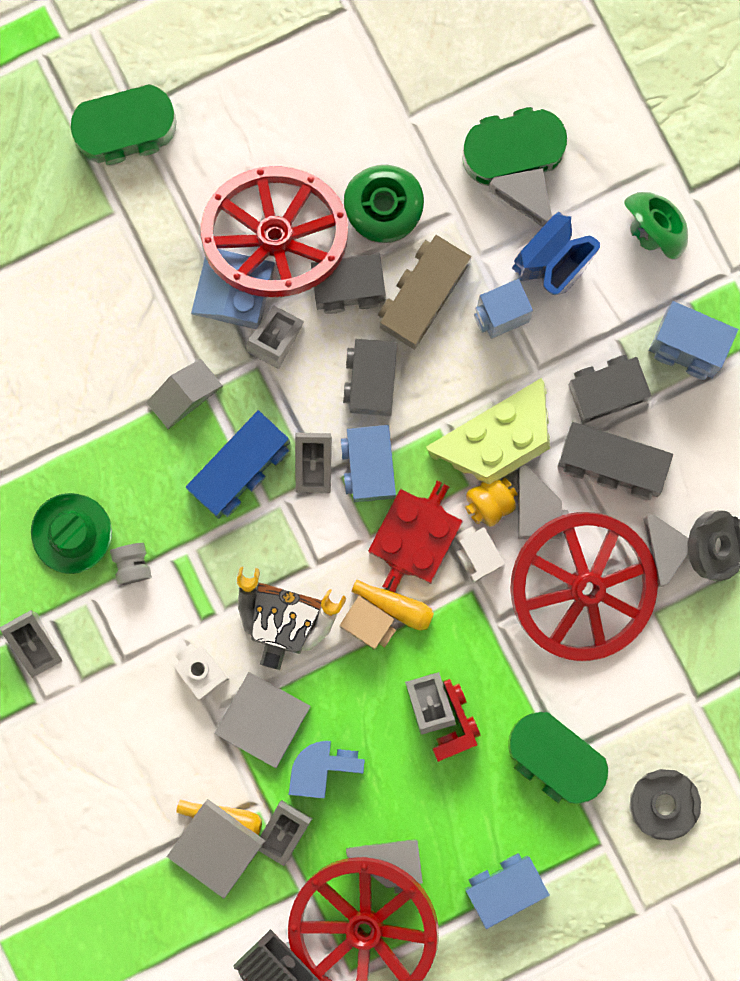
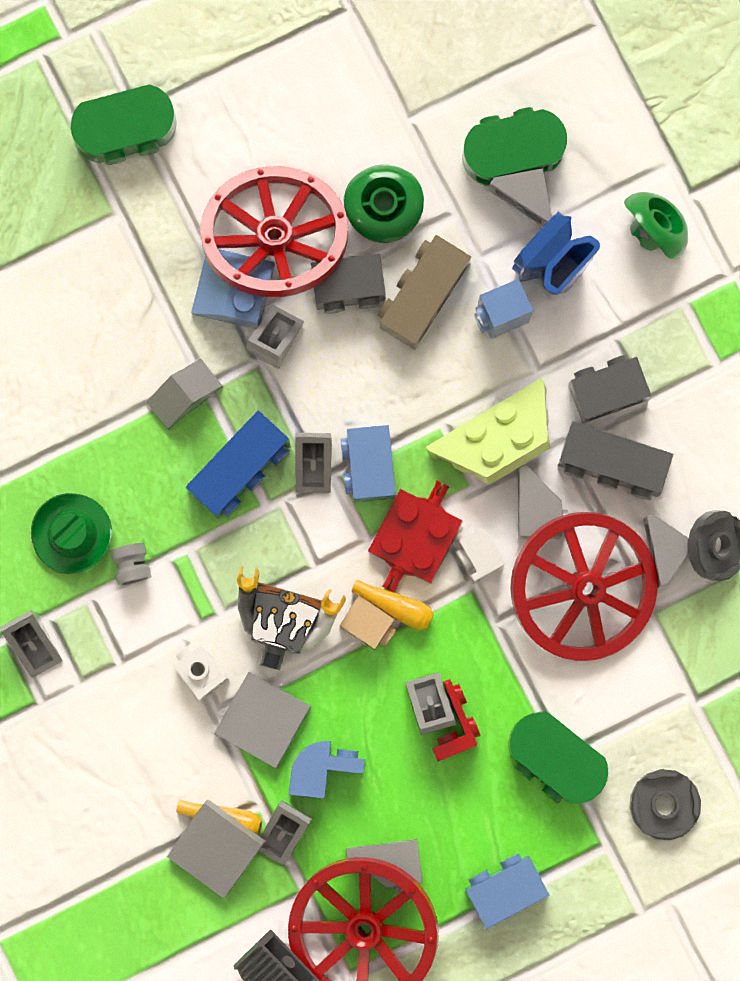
dark grey brick [343,339,397,416] -> none
yellow piece [465,477,518,527] -> none
medium blue brick [648,301,739,380] -> none

